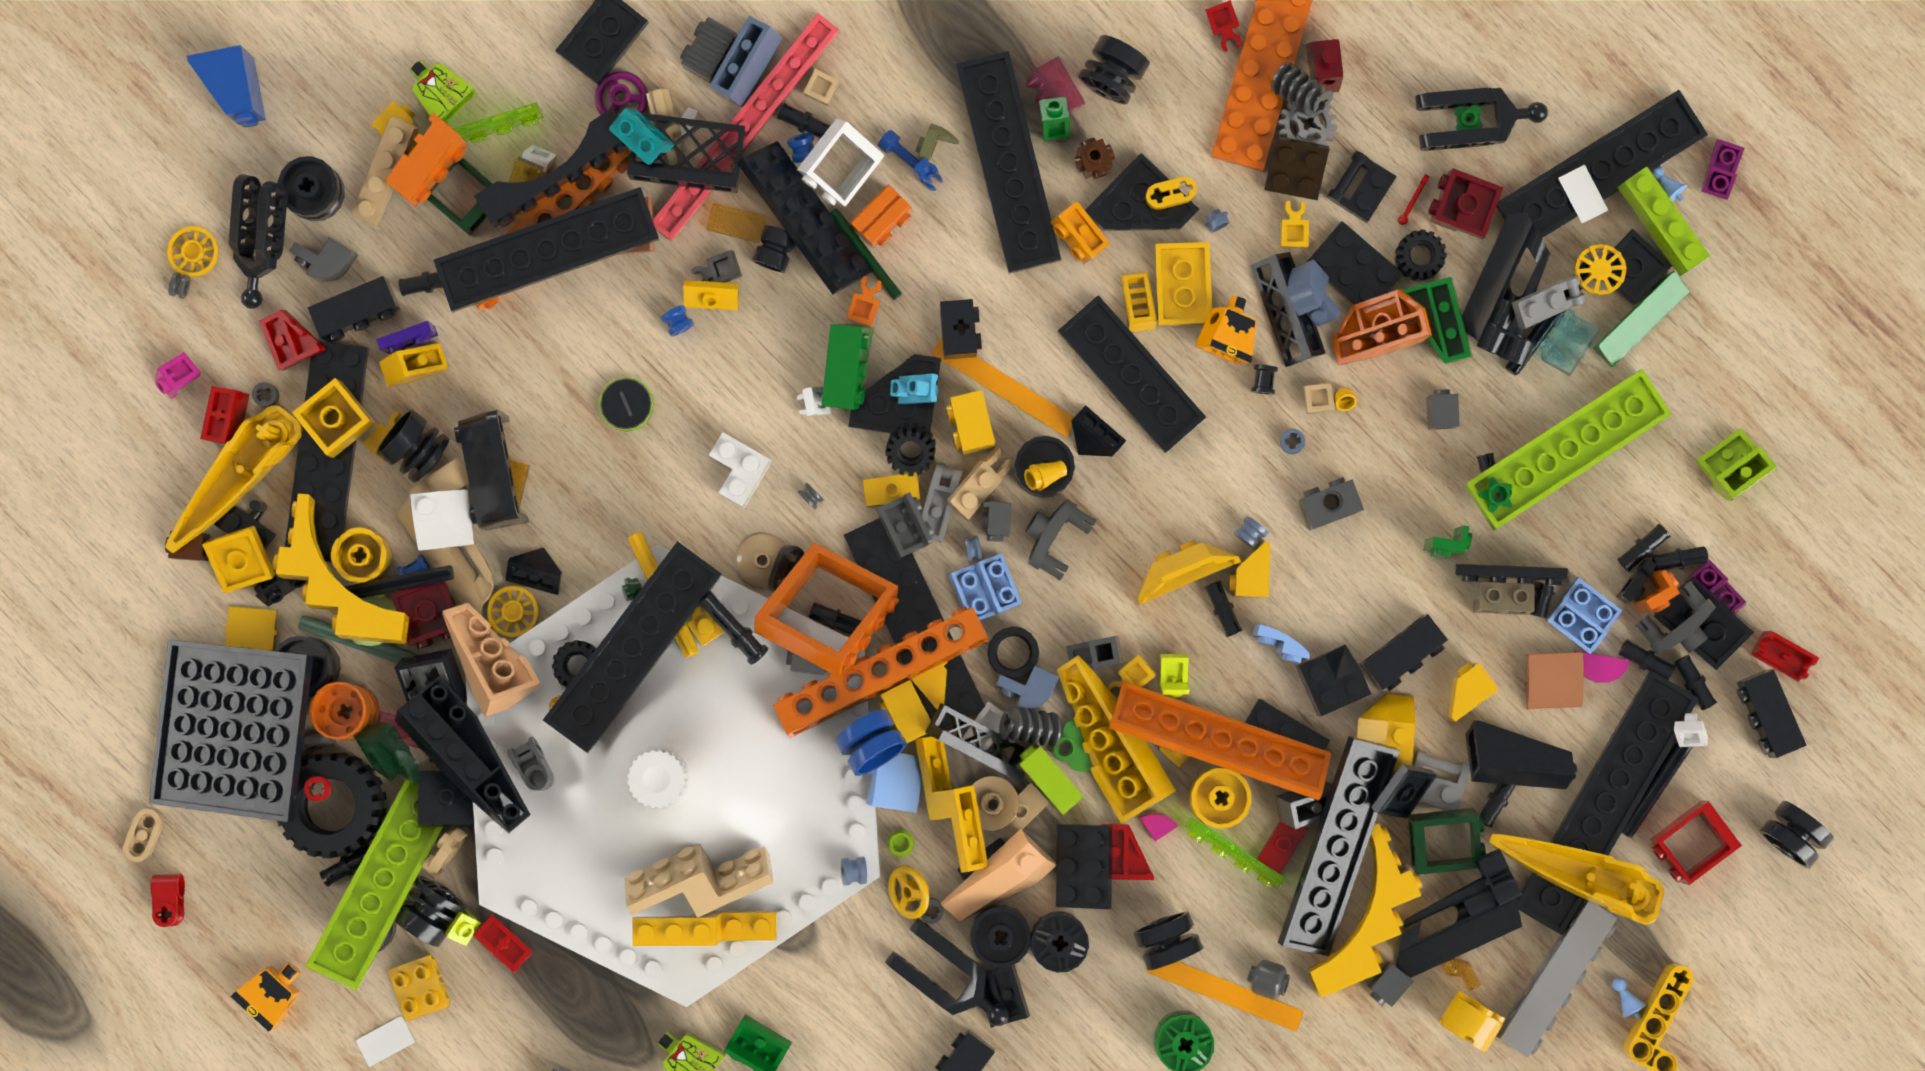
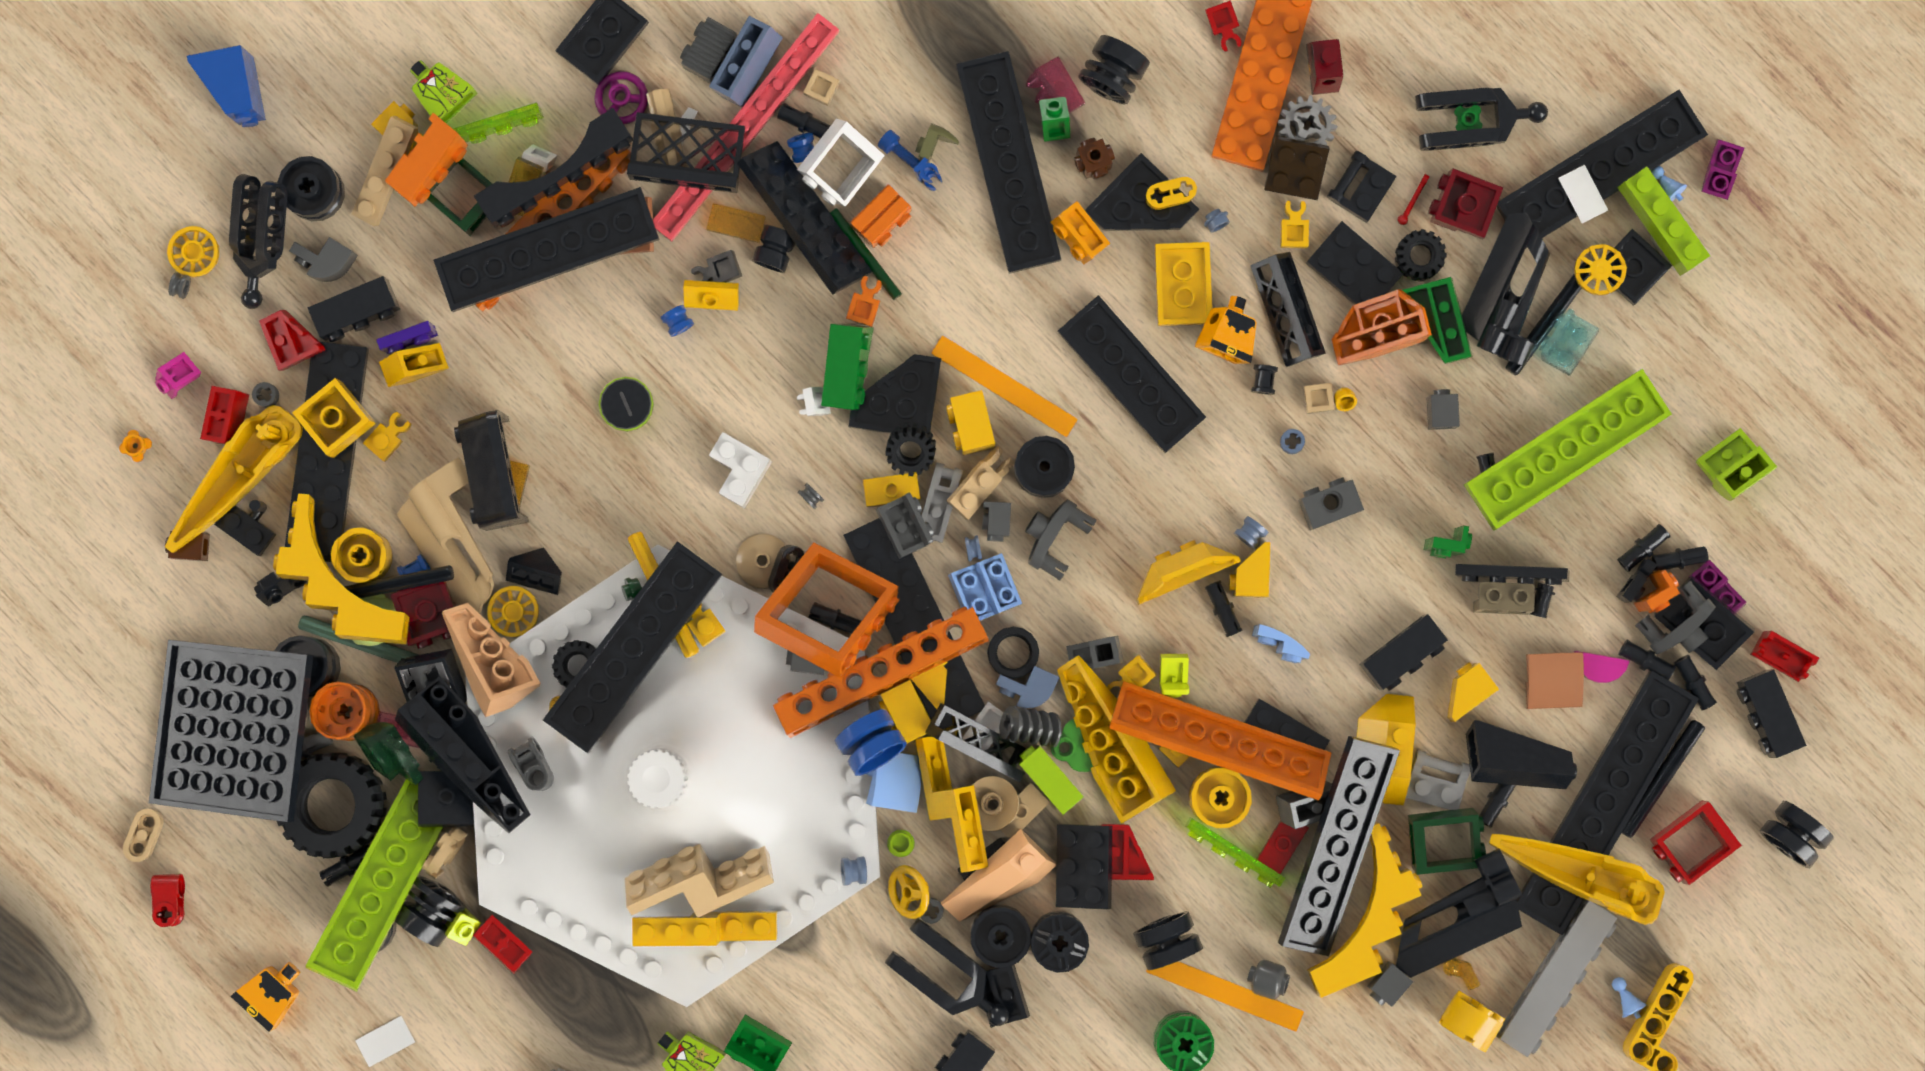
yellow plate [202,526,276,593] -> none
yellow piece [224,606,278,651] -> none
red bush [304,776,332,801] -> none
black wheel [376,409,450,483] -> none
yellow hinge [387,954,451,1022] -> none
black pin [398,271,443,296] -> none
white slope [410,489,474,551] -> none
teal bracket [609,108,675,165] -> none
black pin [697,591,768,665] -> none
medium azure hips [890,374,939,404] -> none
black brick [939,299,982,360] -> none
yellow cone [1024,460,1067,491] -> none
black slope [1071,405,1126,457] -> none
yellow slope [1121,272,1157,332] -> none
dark pink tile [1140,814,1178,841] -> none
dark grey piece [1271,62,1333,118] -> none
sand blue brick [1288,259,1341,327] -> none
black slope [1295,644,1371,716] -> none
black plate [1371,764,1437,819] -> none
green plate [1478,477,1512,513] -> none
light grey plate [1512,275,1586,329] -> none
light blue slope [1547,577,1623,654] -> none
slope [1593,271,1689,367] -> none
white tile [1674,713,1708,747] -> none
none -> light orange plate [119,430,152,462]

